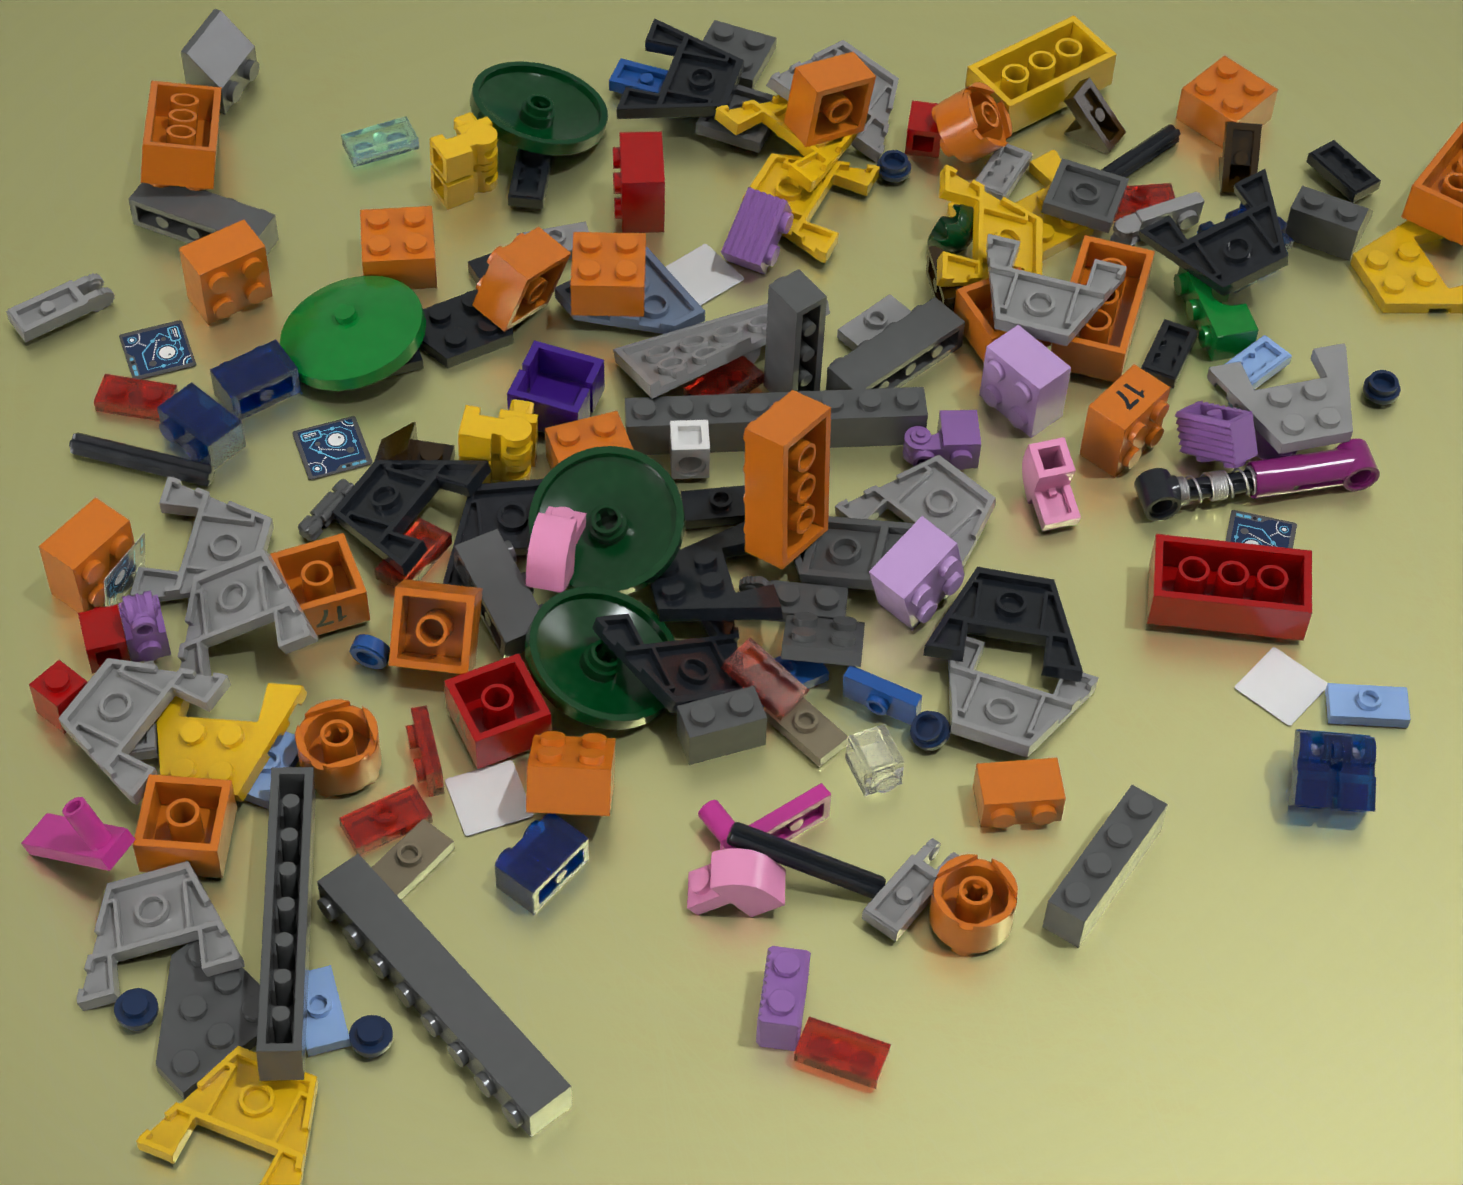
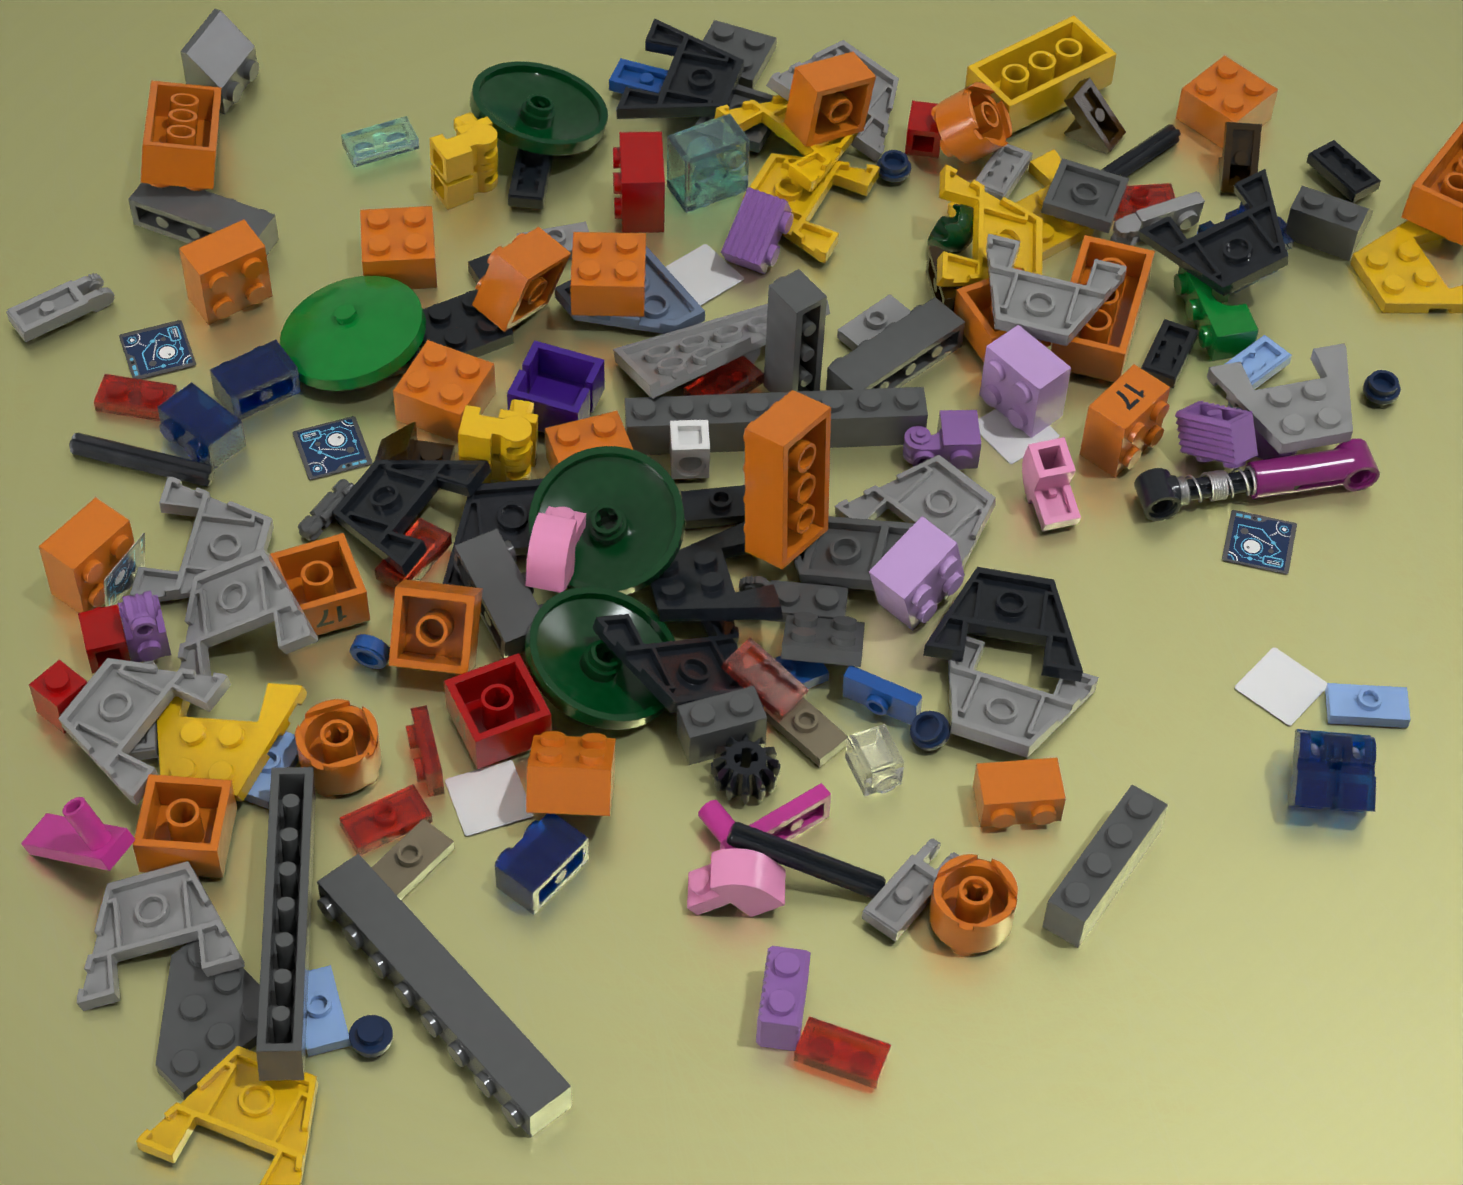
dark blue plate [114,988,159,1031] -> none
red brick [1147,534,1312,641] -> none
none -> orange brick [393,340,496,443]
none -> clear light blue brick [667,114,750,213]
none -> black gear [711,733,780,805]
none -> white sticker [978,409,1060,464]

